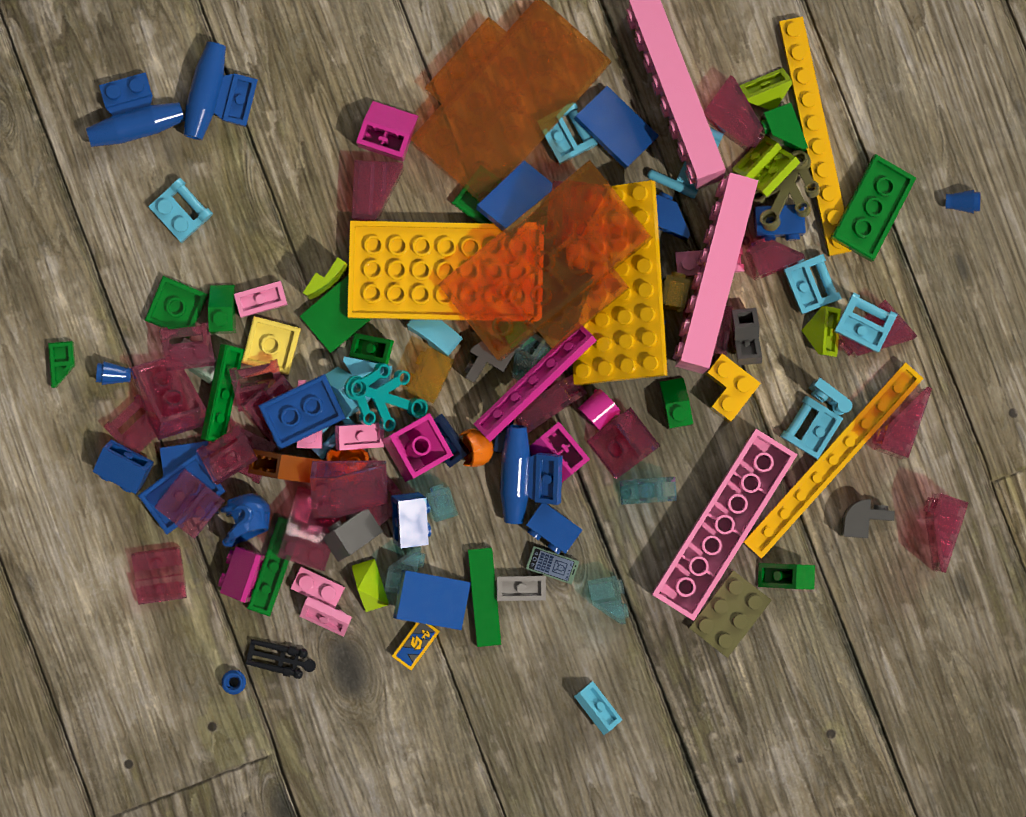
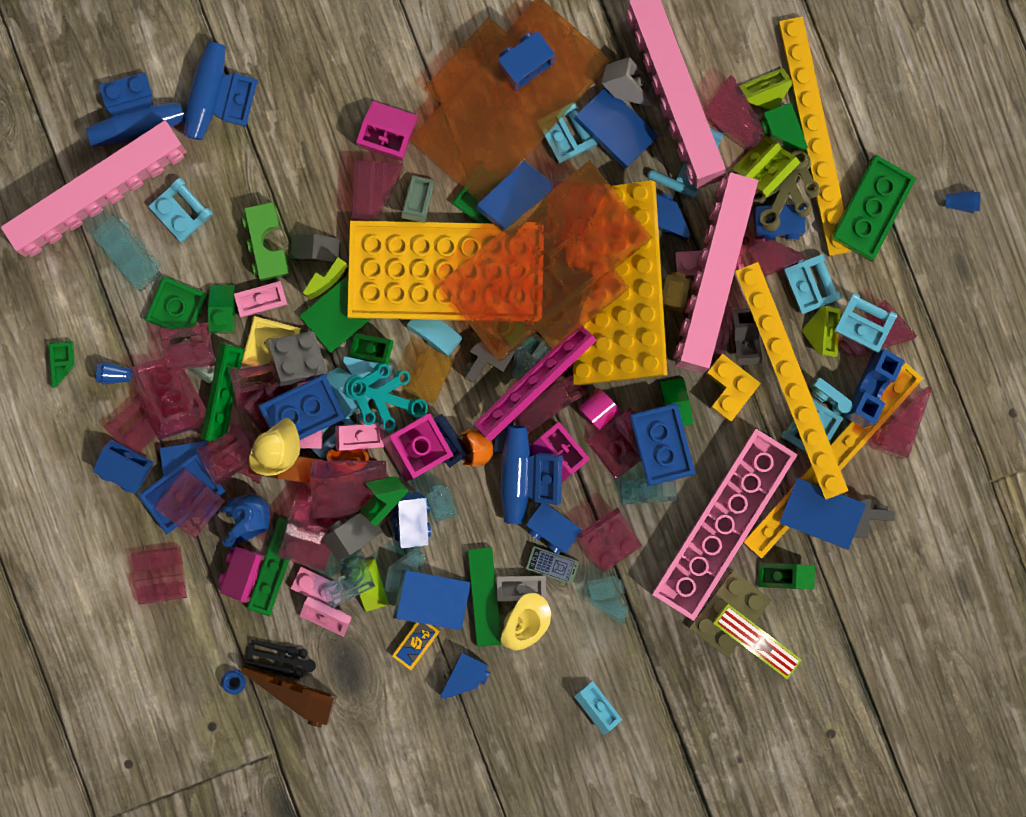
clear pink slope [924,493,968,573] -> none
none -> bright pink brick [1,120,187,257]
none -> clear light blue brick [91,215,162,292]
none -> reddish brown wedge [241,666,337,728]
none -> bright green arch [242,202,290,282]
none -> light yellow hat [249,418,300,476]
none -> dark grey plate [266,331,327,386]
none -> dark grey slope [290,234,340,263]
none -> clear light blue plate [322,548,375,608]
none -> green slope [360,476,409,527]
none -> sand green tile [401,175,435,223]
none -> blue slope [440,652,490,699]
none -> blue brick [498,31,555,92]
none -> light yellow hat [501,593,551,651]
none -> clear pink plate [577,508,642,573]
none -> light grey slope [602,57,655,106]
none -> blue tile [629,403,696,487]
none -> slope [712,603,802,680]
none -> yellow plate [735,262,848,500]
none -> blue tile [780,478,866,550]
none -> blue arch [844,349,905,428]

